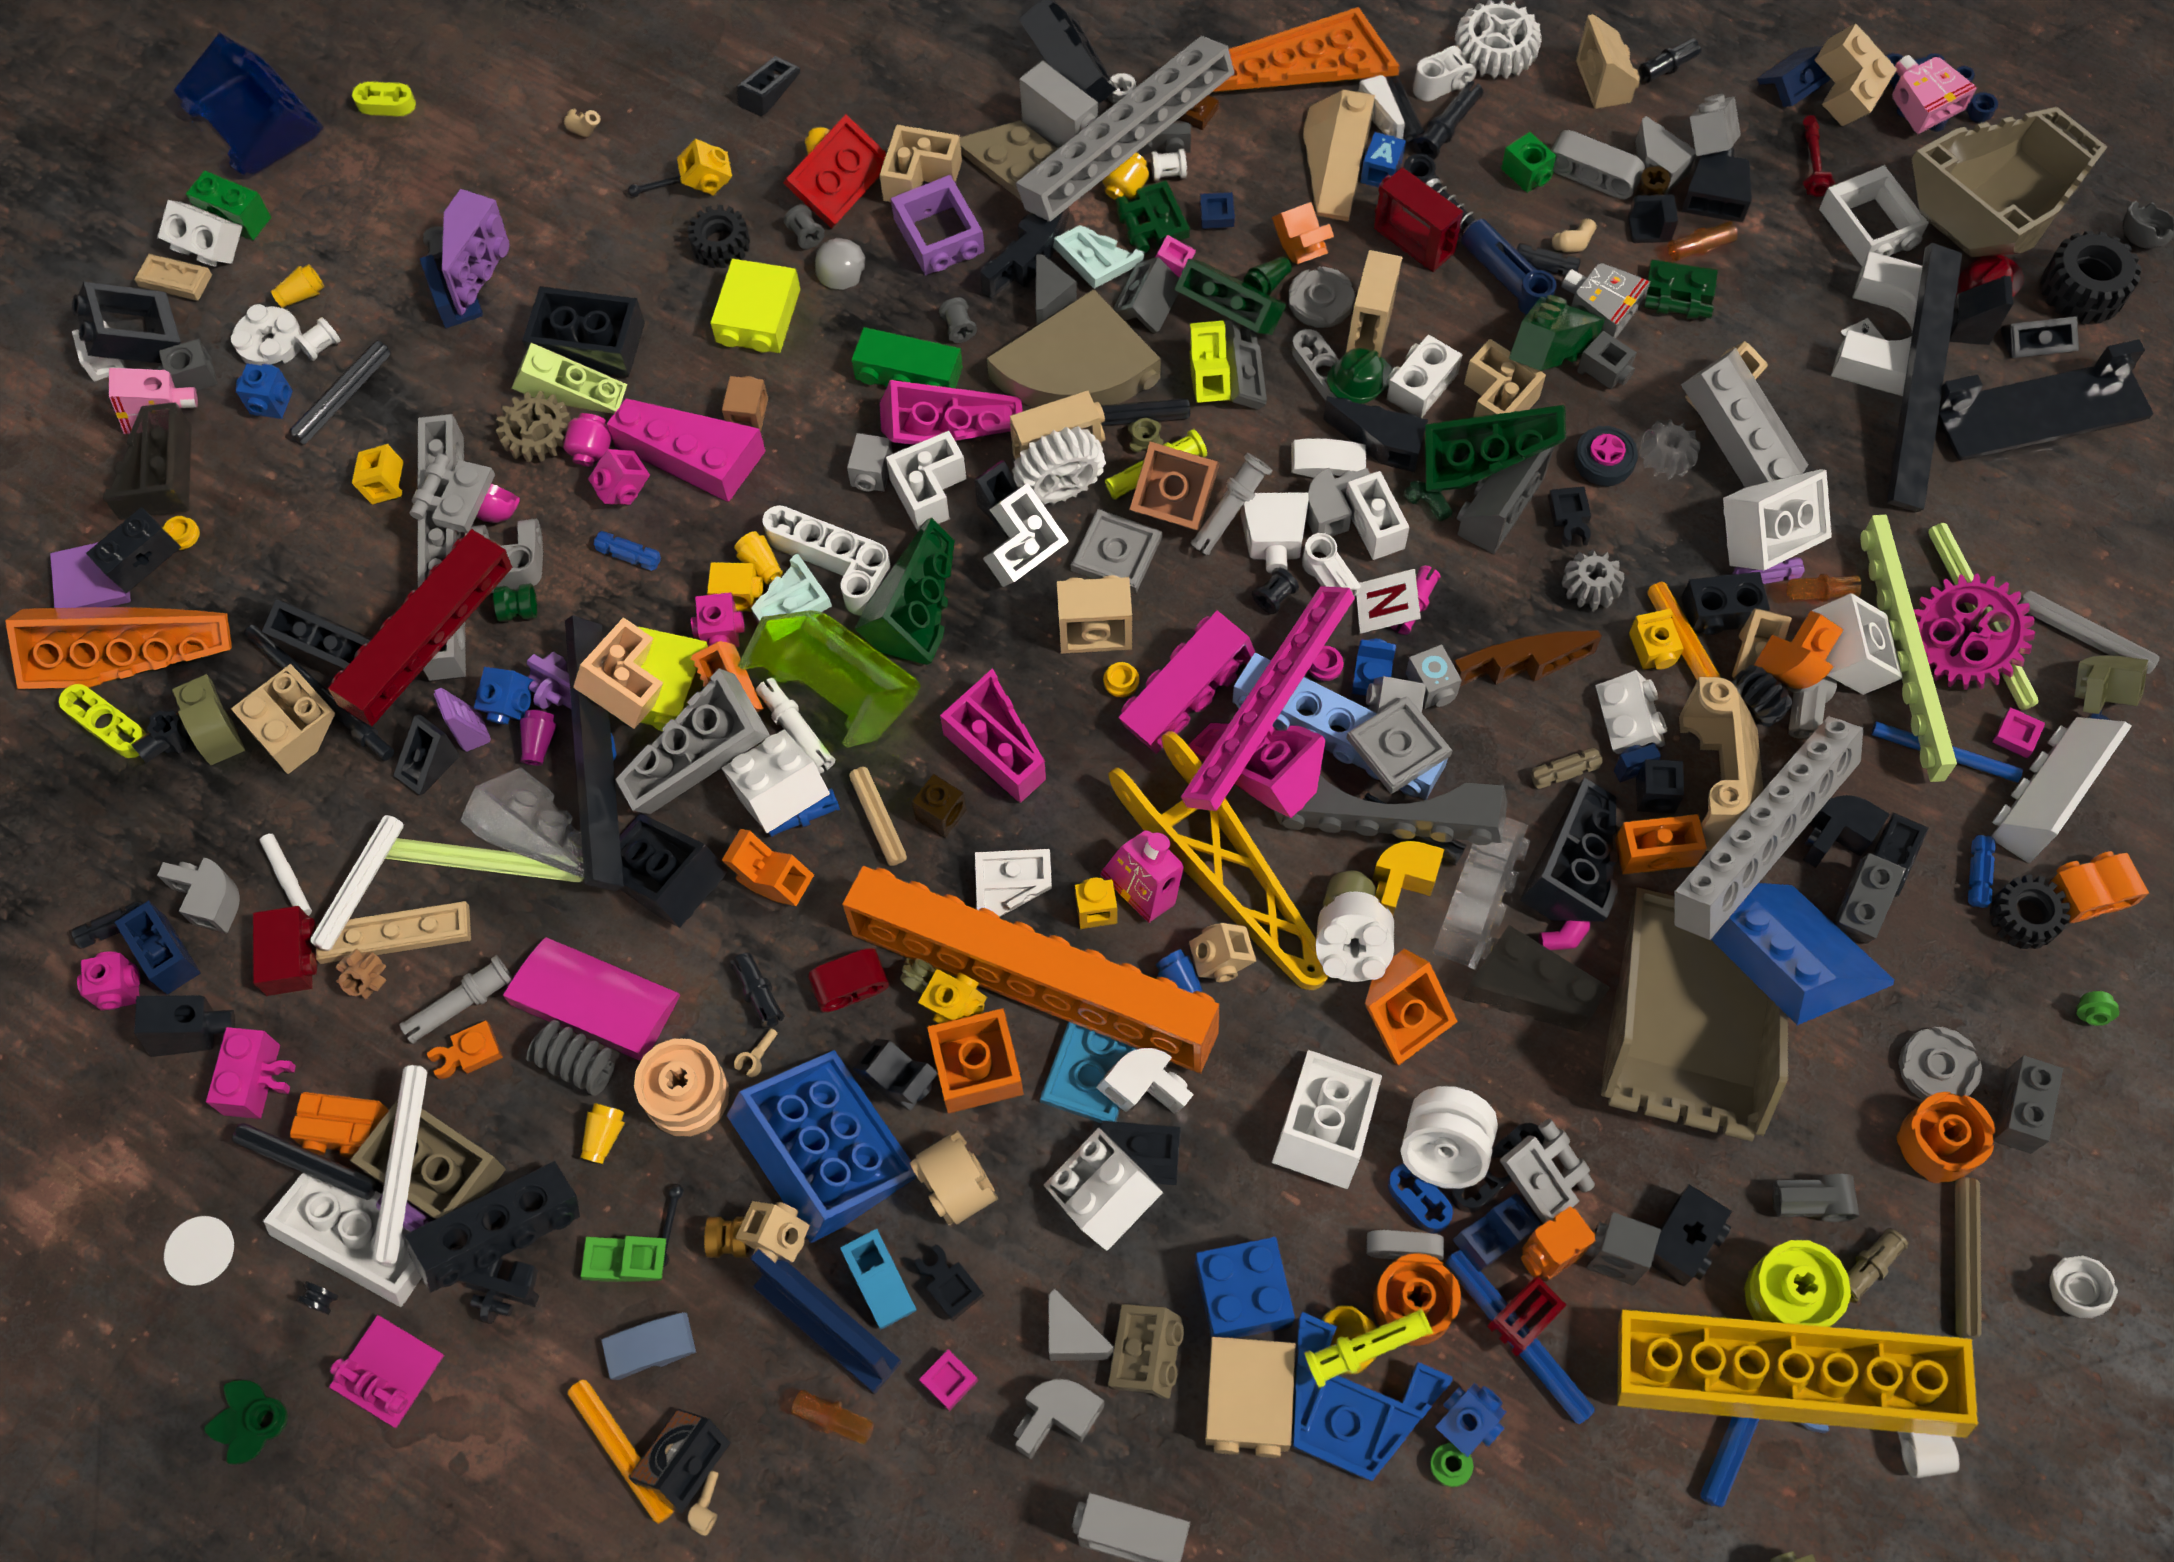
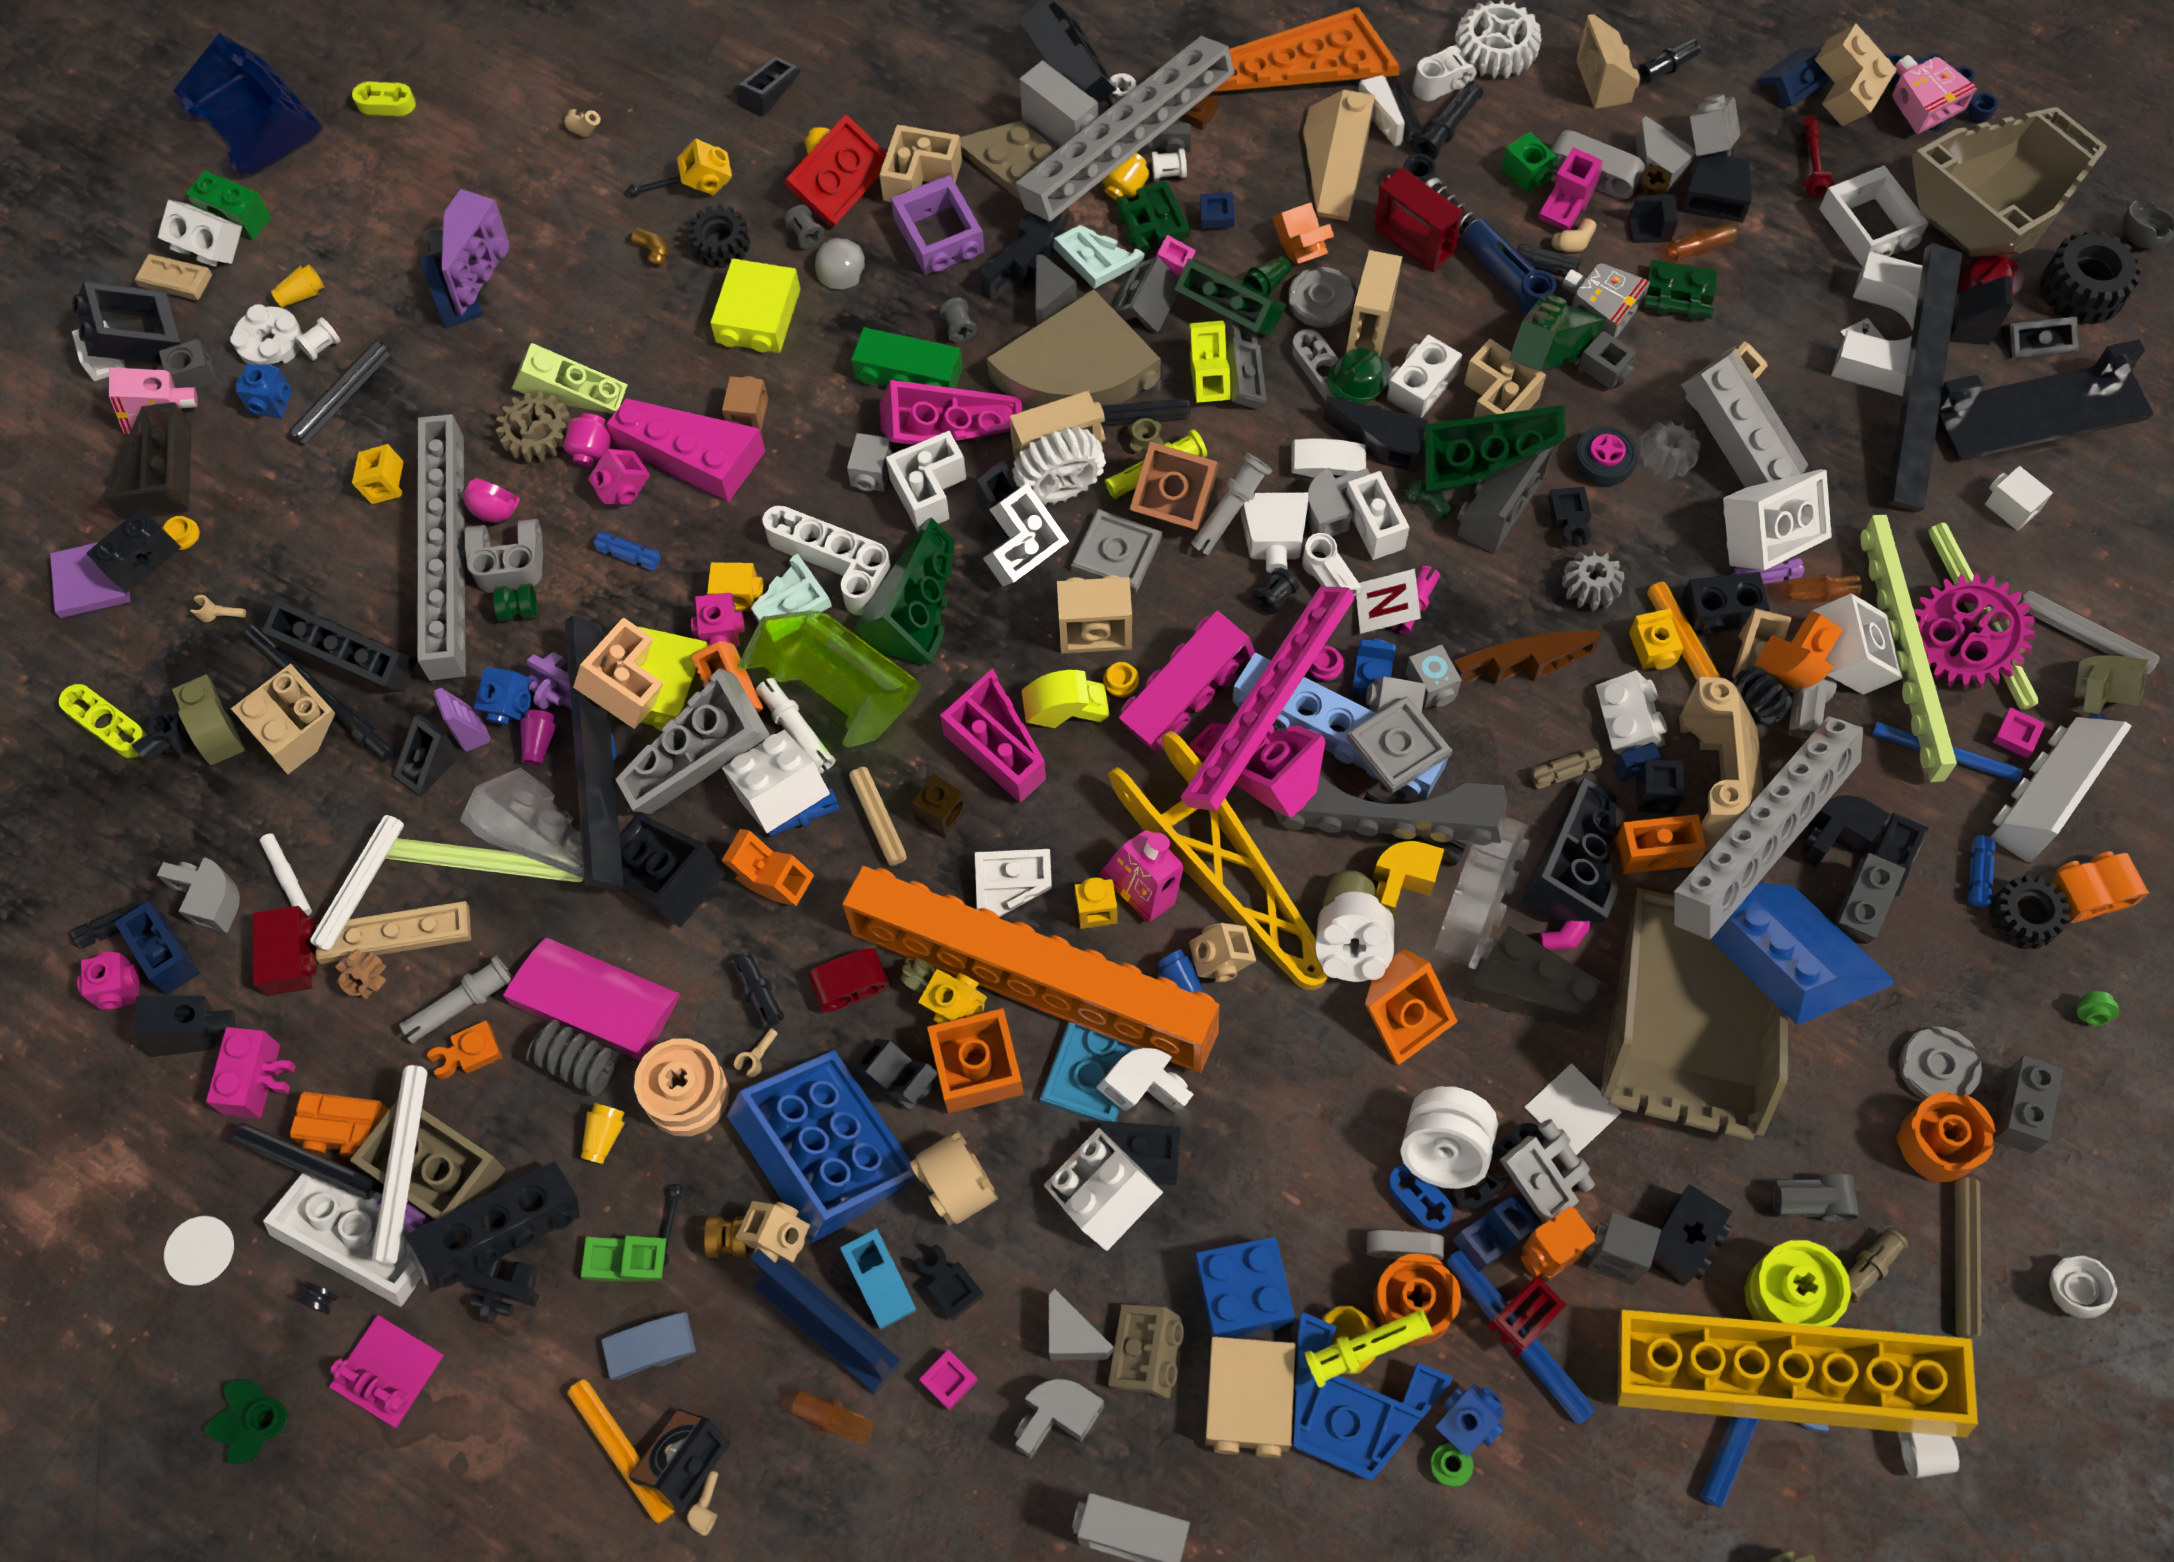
orange wedge [5,607,232,689] -> none
dark red brick [328,529,513,727] -> none
light grey plate [410,454,495,533] -> none
black brick [522,286,645,377] -> none
yellow cone [734,531,783,585] -> none
white slope [1272,1050,1382,1189] -> none
blue brick [1361,132,1406,187] -> none
none -> tan hand [190,595,246,622]
none -> pearl gold arm [631,228,670,266]
none -> neon yellow brick [1022,670,1109,728]
none -> white sticker [1525,1063,1622,1155]
none -> dark pink brick [1539,147,1603,231]
none -> white brick [1985,466,2053,531]

